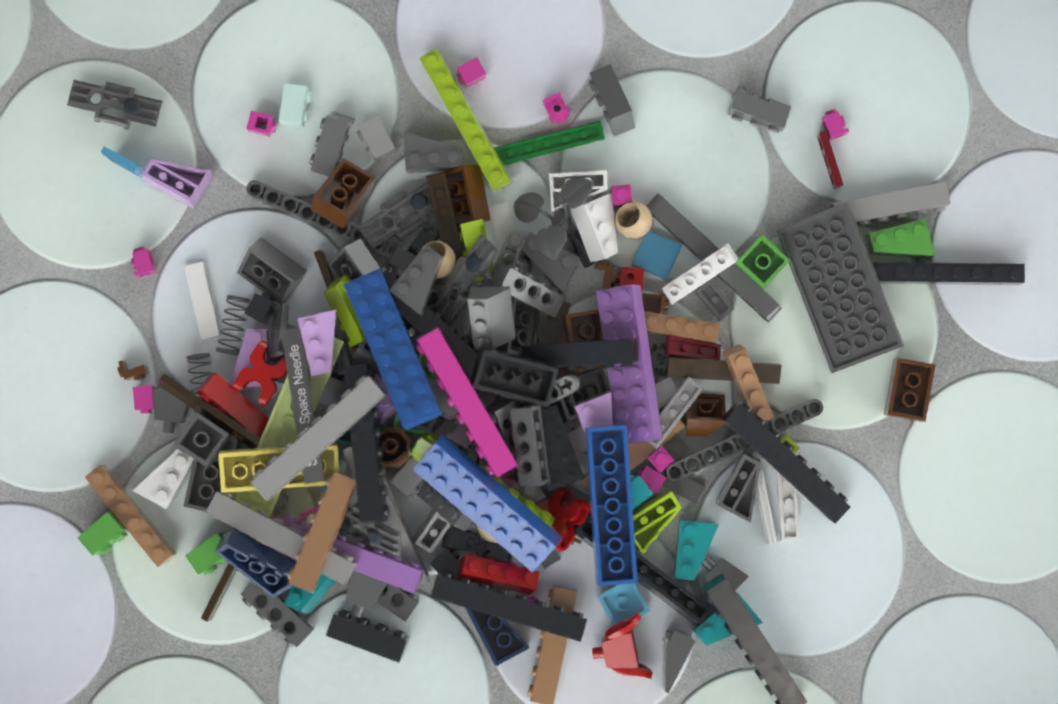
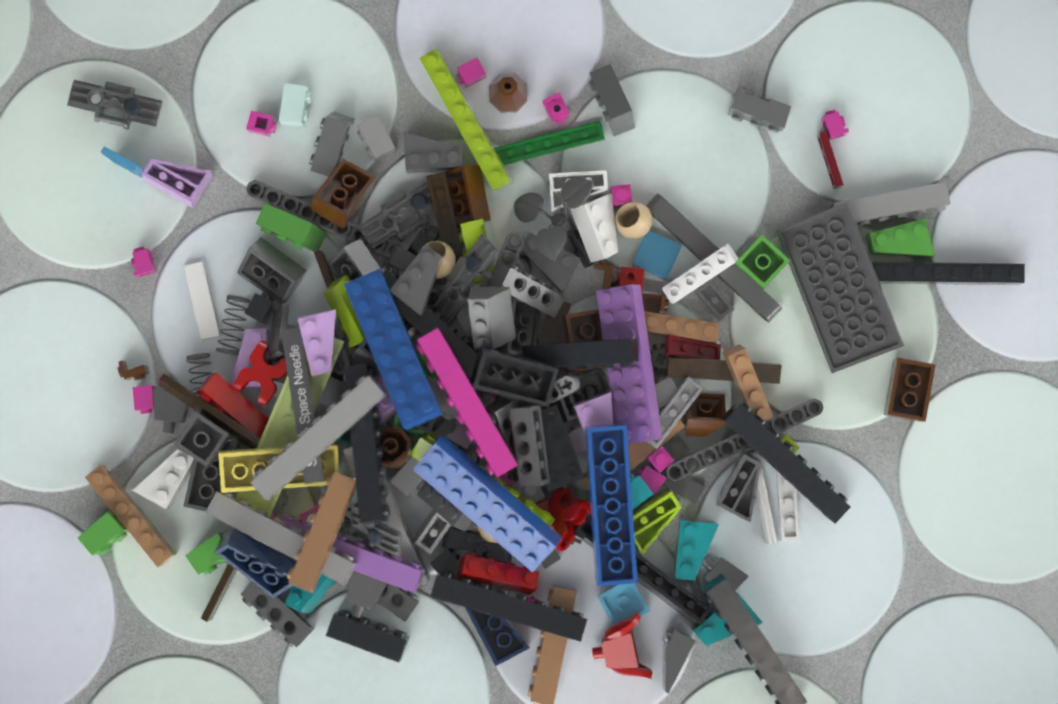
none -> bright green wedge [255,203,327,252]
none -> reddish brown cone [489,74,527,113]

